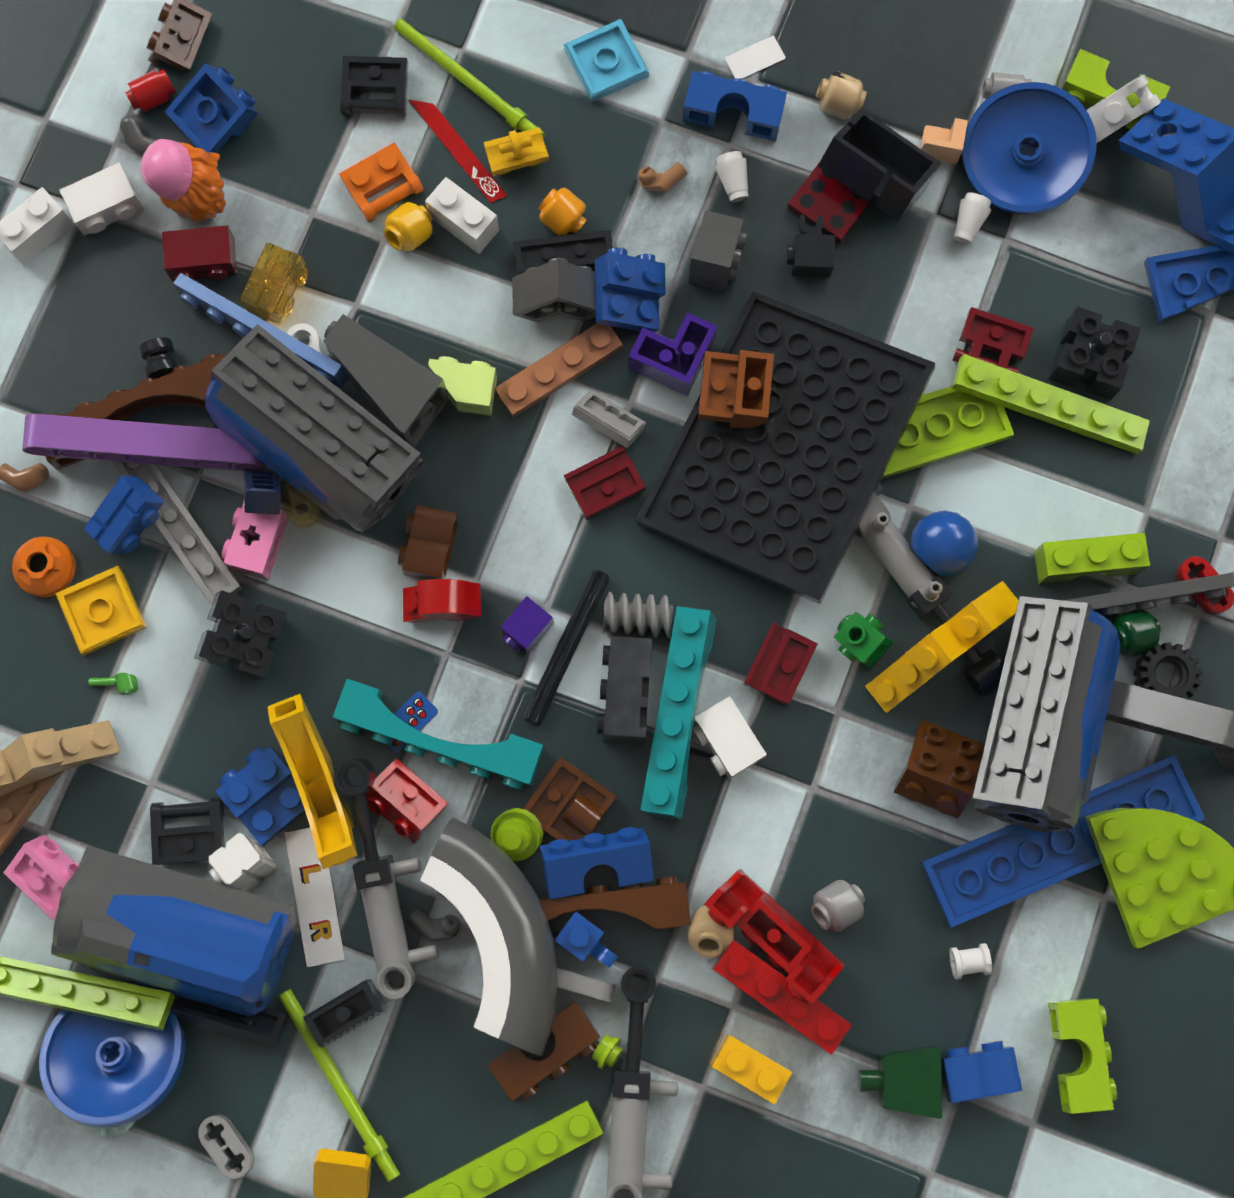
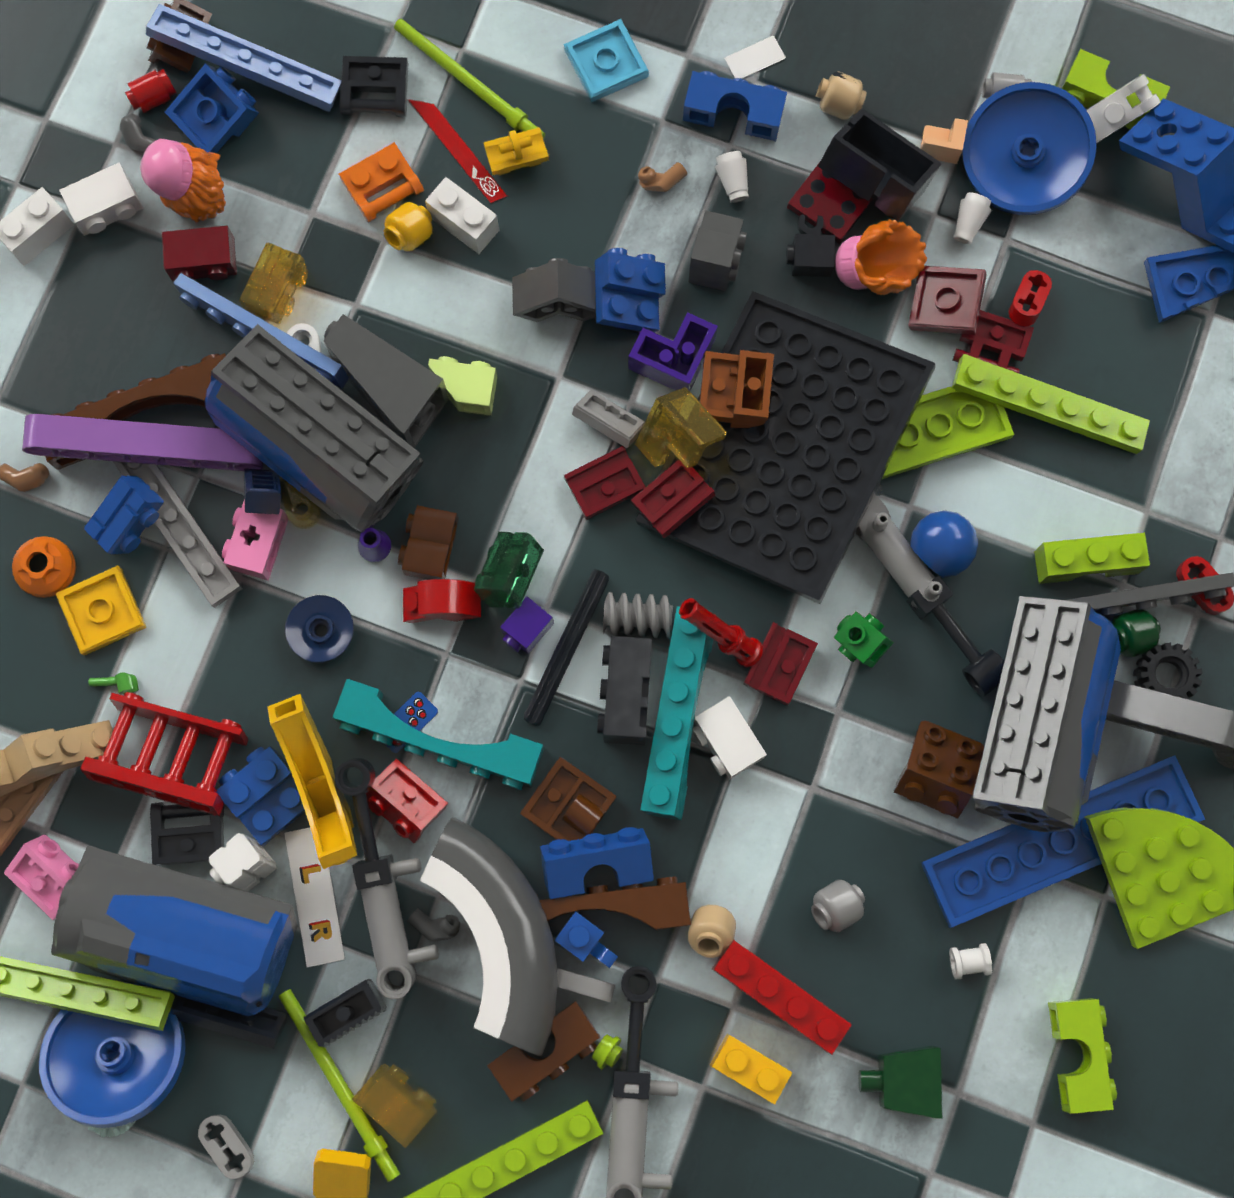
black wheel [139,337,179,379] -> none
black brick [194,590,287,680] -> none
lime plate [490,808,543,861] -> none
nougat plate [495,324,623,418] -> none
black plate [513,230,613,275] -> none
light orange head [537,188,587,236] -> none
red bracket [704,869,845,1004] -> none
yellow arch [865,581,1019,713] -> none
blue brick [941,1041,1023,1103] -> none
black brick [1048,306,1141,400] -> none
none -> red fence [80,692,248,816]
none -> medium blue plate [146,4,342,112]
none -> dark blue dish [285,595,354,663]
none -> clear yellow brick [352,1063,438,1148]
none -> dark purple cone [358,528,391,562]
none -> clear green brick [474,532,544,609]
none -> dark red plate [631,456,716,538]
none -> clear yellow panel [635,387,727,468]
none -> red pin [679,598,763,667]
none -> orange hair [835,219,927,295]
none -> tile [908,266,987,335]
none -> red beam [1008,270,1052,326]

